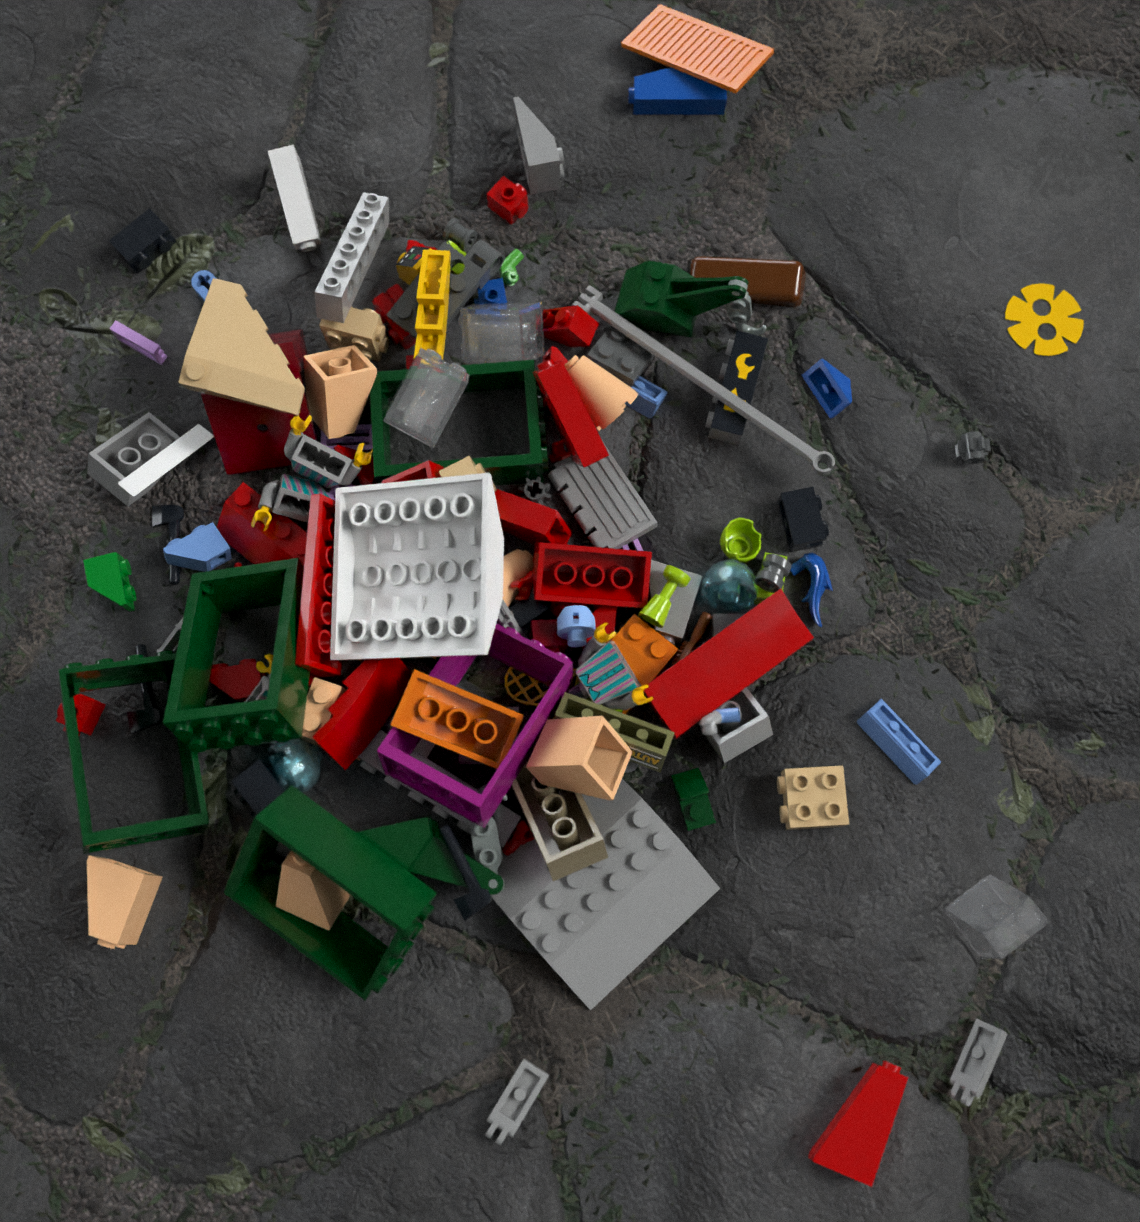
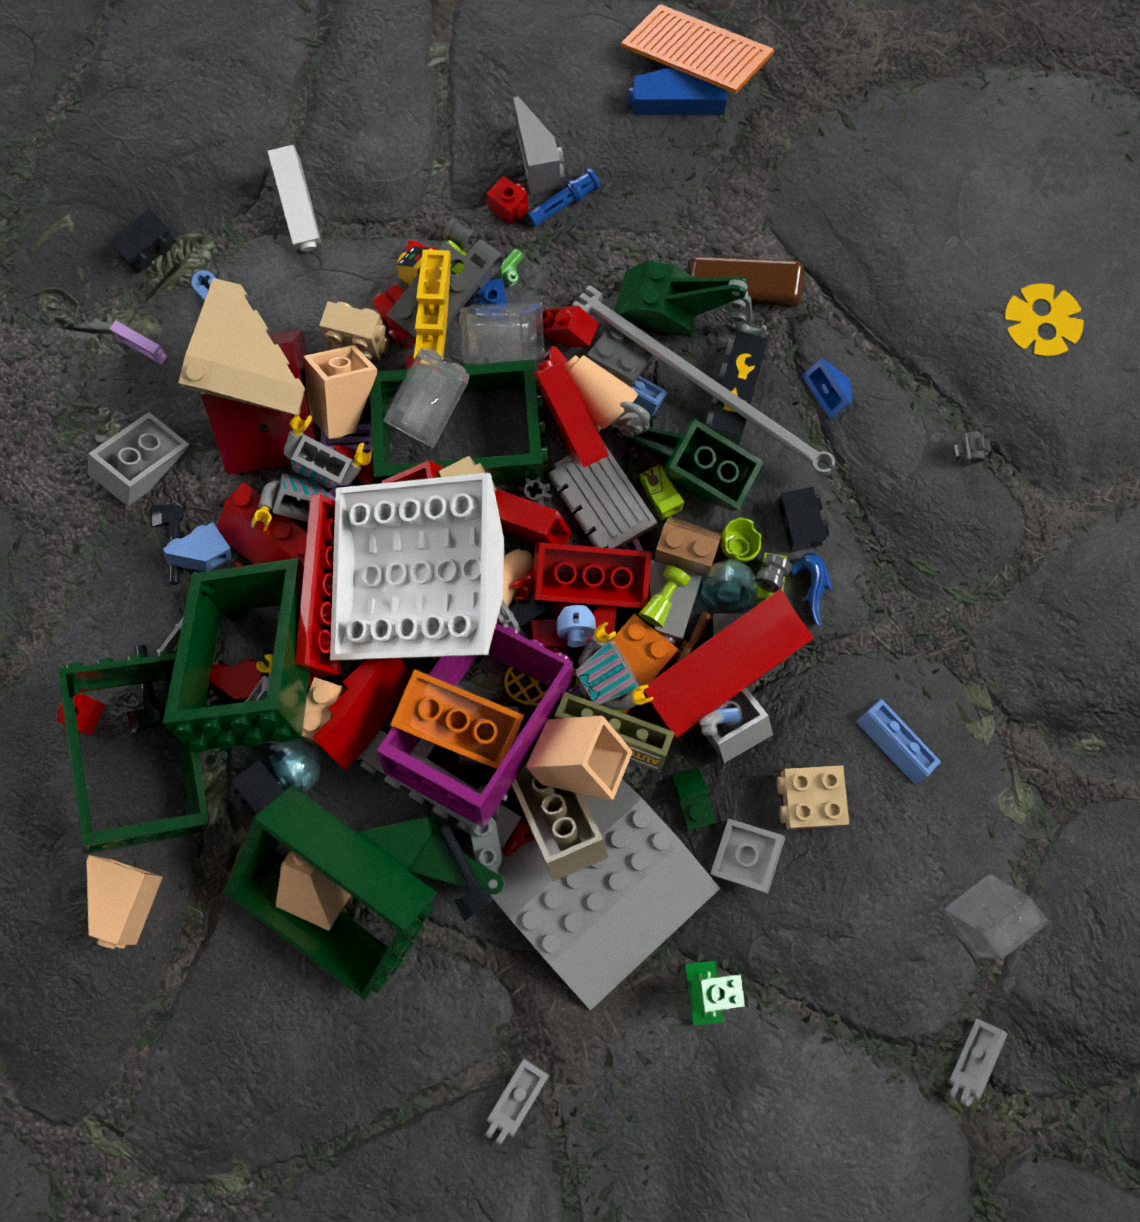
green slope [83,552,137,612] -> none
white sticker [118,424,214,496] -> none
light grey brick [314,193,389,323] -> none
red piece [549,439,571,463] -> none
red slope [808,1061,908,1187] -> none
none -> blue pin [526,167,601,227]
none -> dark green slope [611,401,764,511]
none -> lime leg [639,464,684,521]
none -> medium nougat slope [654,517,721,584]
none -> green tile [685,961,745,1026]
none -> light grey hinge [710,819,785,894]

